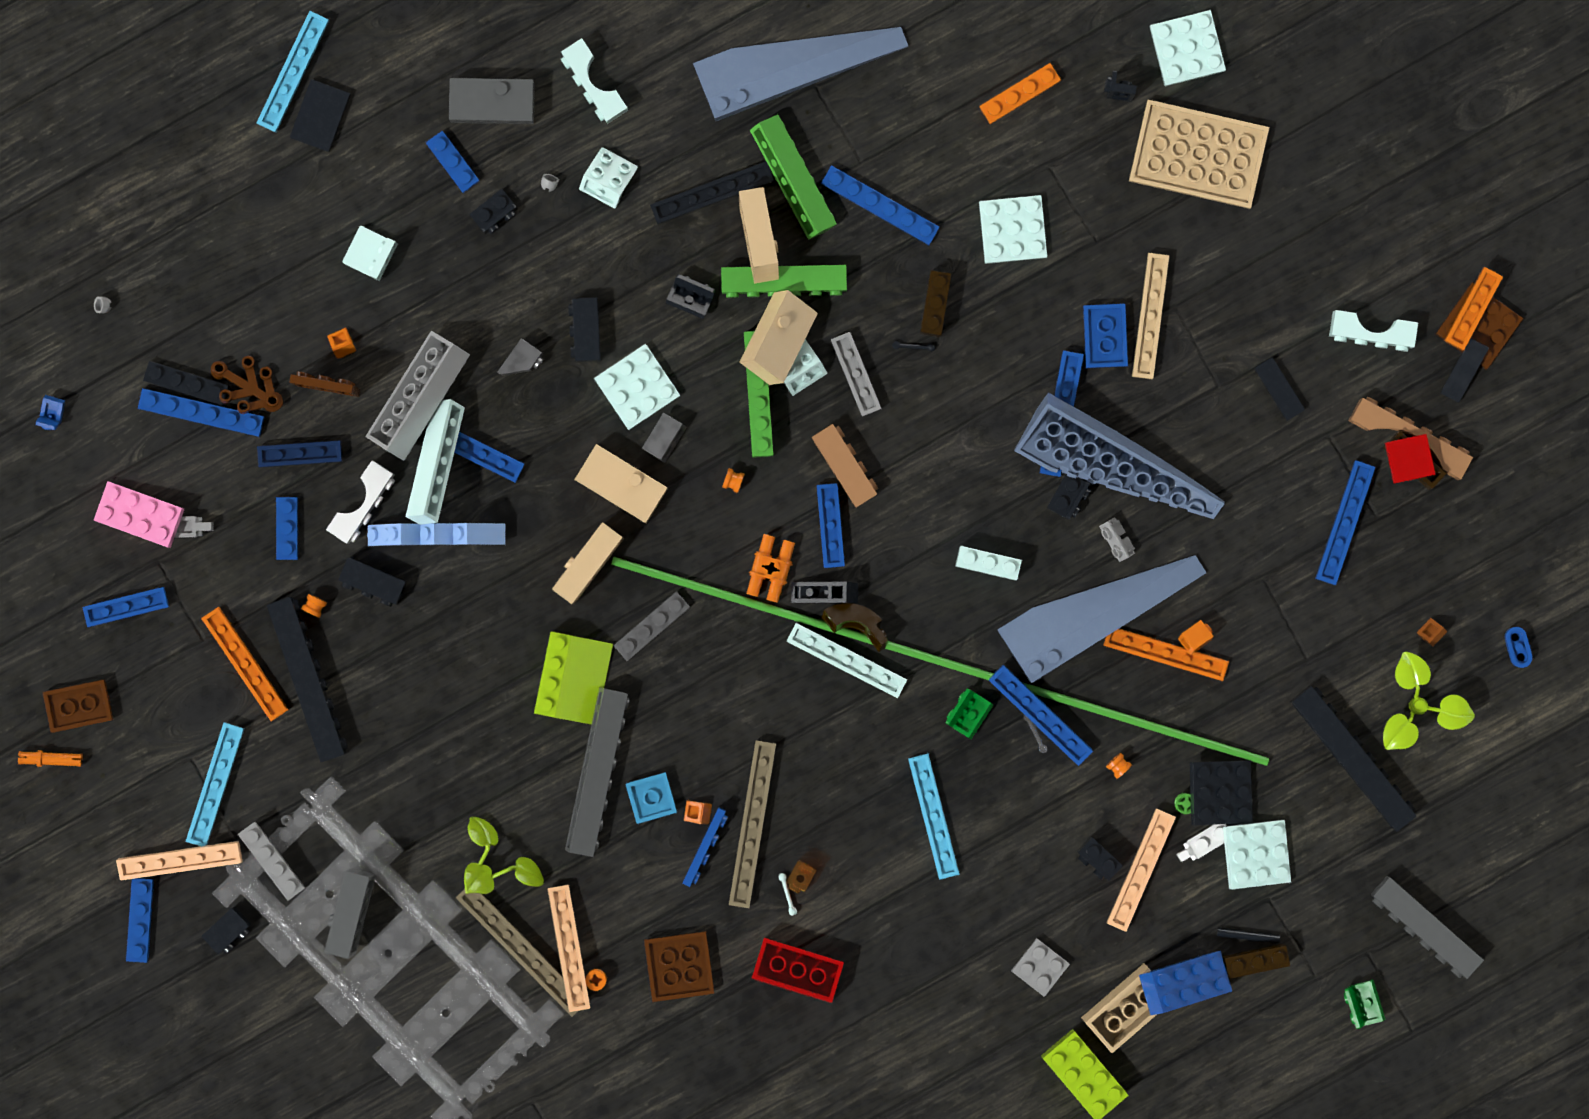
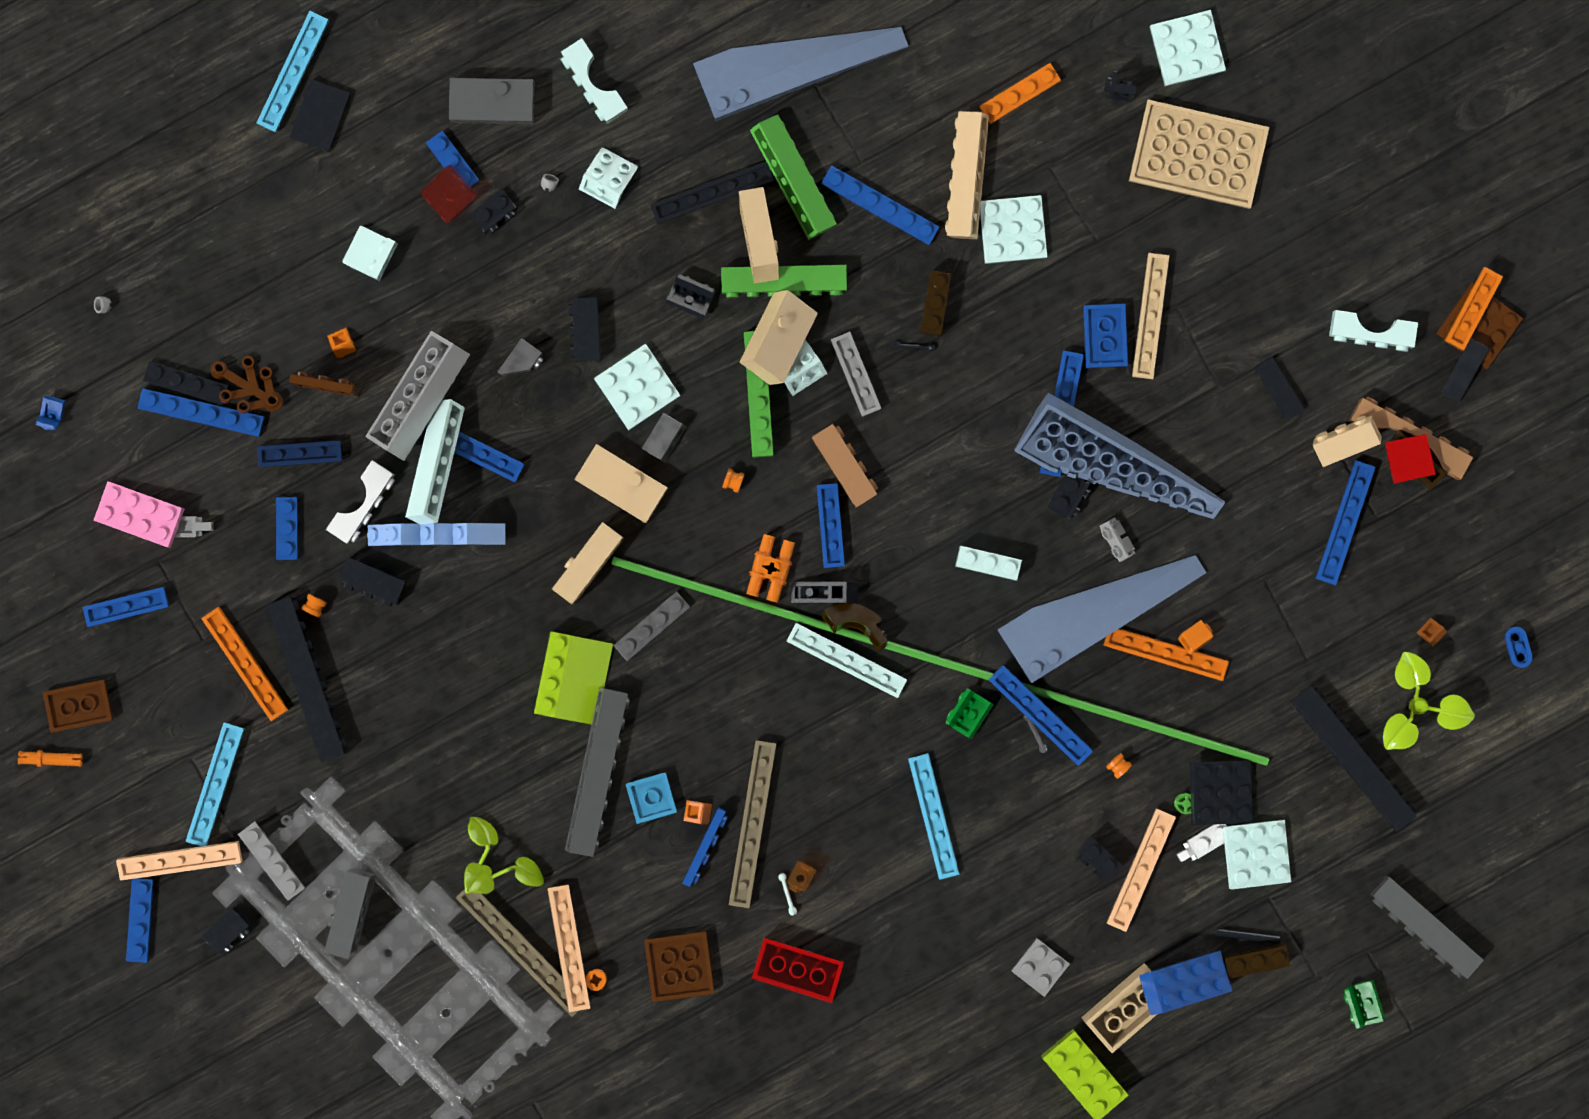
none -> clear red tile [420,165,477,224]
none -> tan brick [945,111,989,239]
none -> tan brick [1313,415,1382,467]

